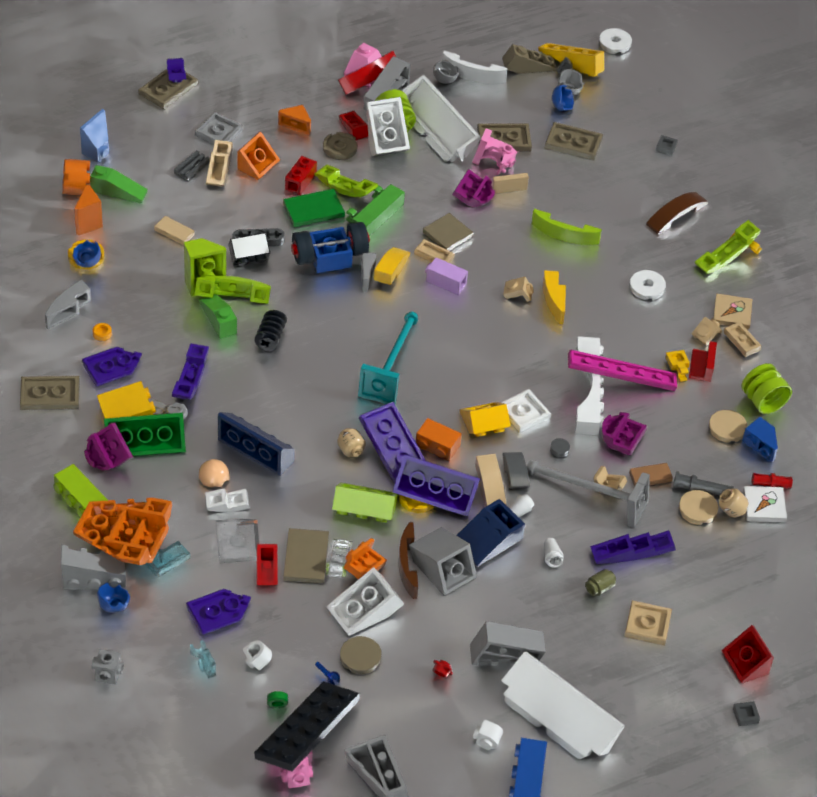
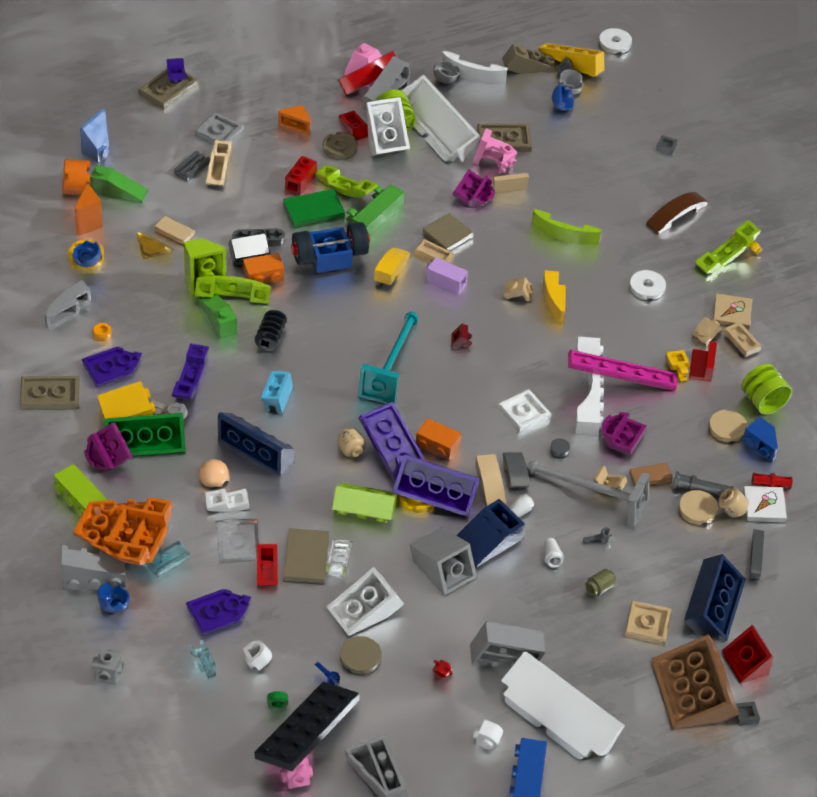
orange slope [237,131,280,180] -> none
orange bracket [344,538,387,579] -> none
light grey slope [361,253,376,292] -> none
reddish brown slope [398,522,418,599] -> none
yellow slope [459,402,510,437] -> none
dark tan tile [544,122,603,160] -> none
dark purple slope [590,530,676,564] -> none
none -> clear yellow slope [136,232,175,259]
none -> orange brick [243,253,284,284]
none -> medium azure hinge [261,371,294,414]
none -> dark red tile [451,323,472,350]
none -> dark grey hand [583,527,612,544]
none -> medium nougat slope [651,634,739,729]
none -> dark blue slope [684,554,746,642]
none -> dark grey beam [749,529,764,580]

